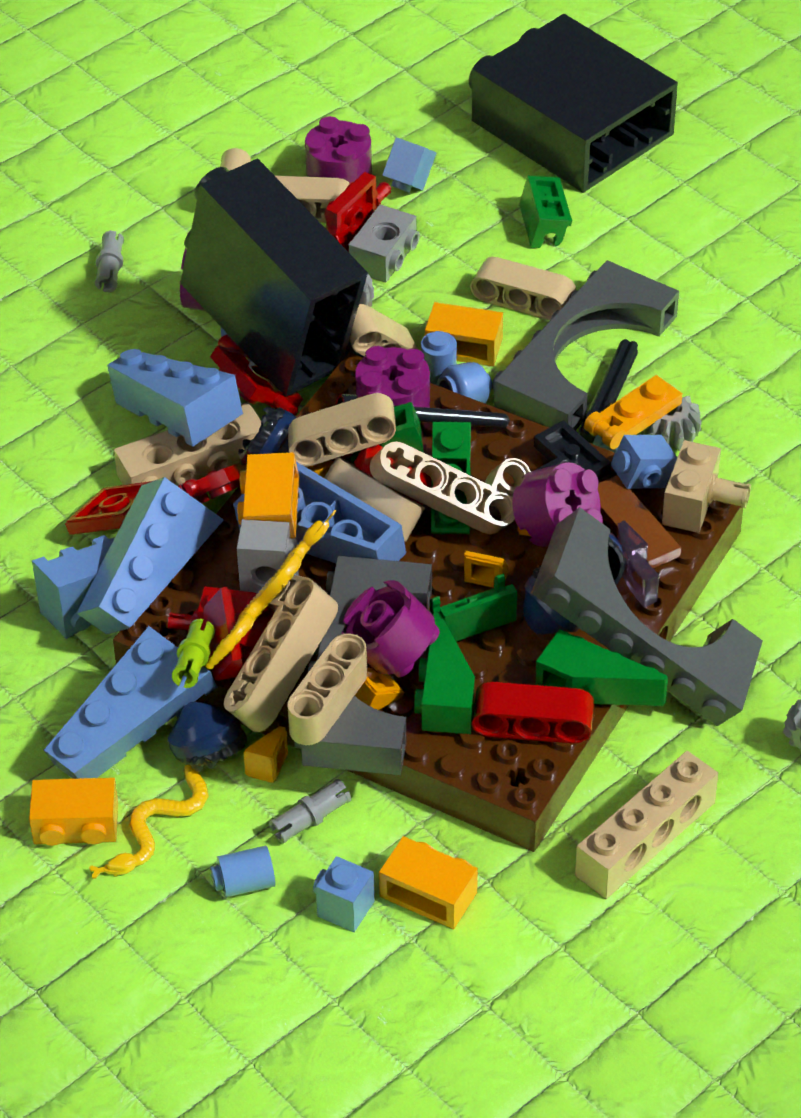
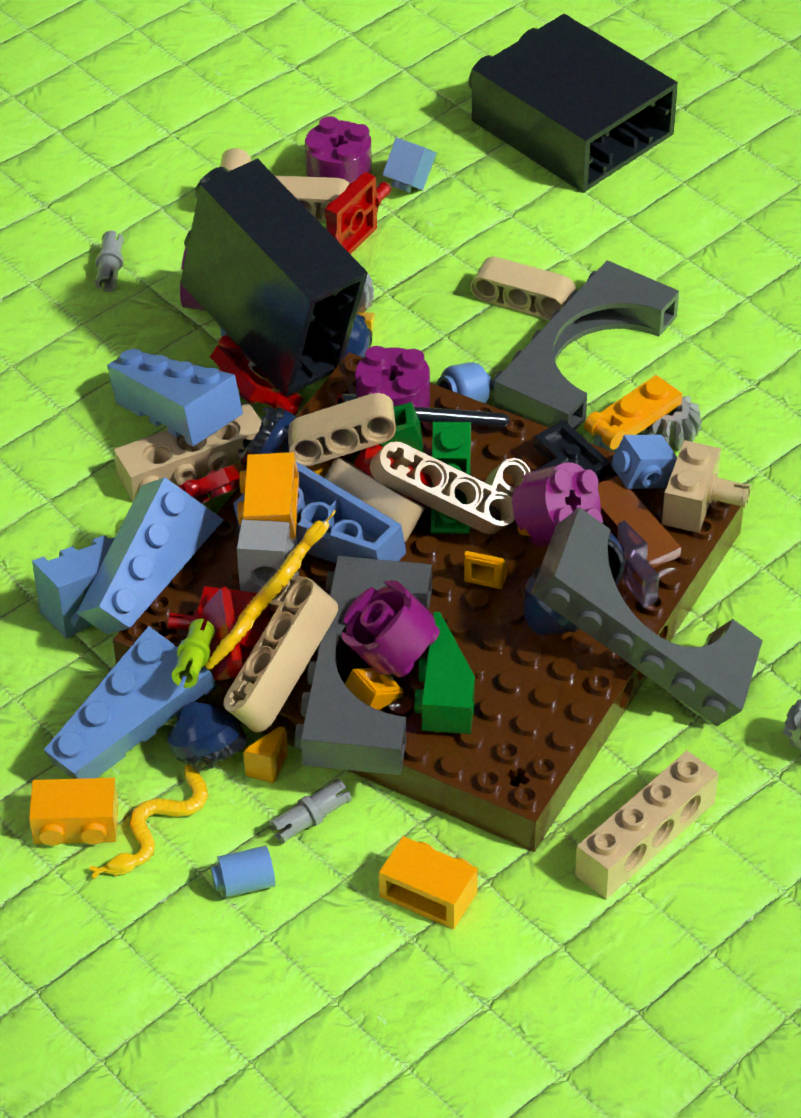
red plate [65,481,152,535] -> none
tan beam [288,634,367,745] -> none
medium blue brick [313,856,375,933] -> none
light grey brick [349,205,420,282] -> none
tan beam [349,304,418,356] -> none
medium blue brick [421,331,457,385] -> none
light orange brick [425,302,503,367] -> none
green hinge [429,573,517,641] -> none
red beam [472,682,594,744] -> none
green hinge [519,175,572,248] -> none
green slope [535,629,668,706] -> none
black axle [579,339,638,444] -> none

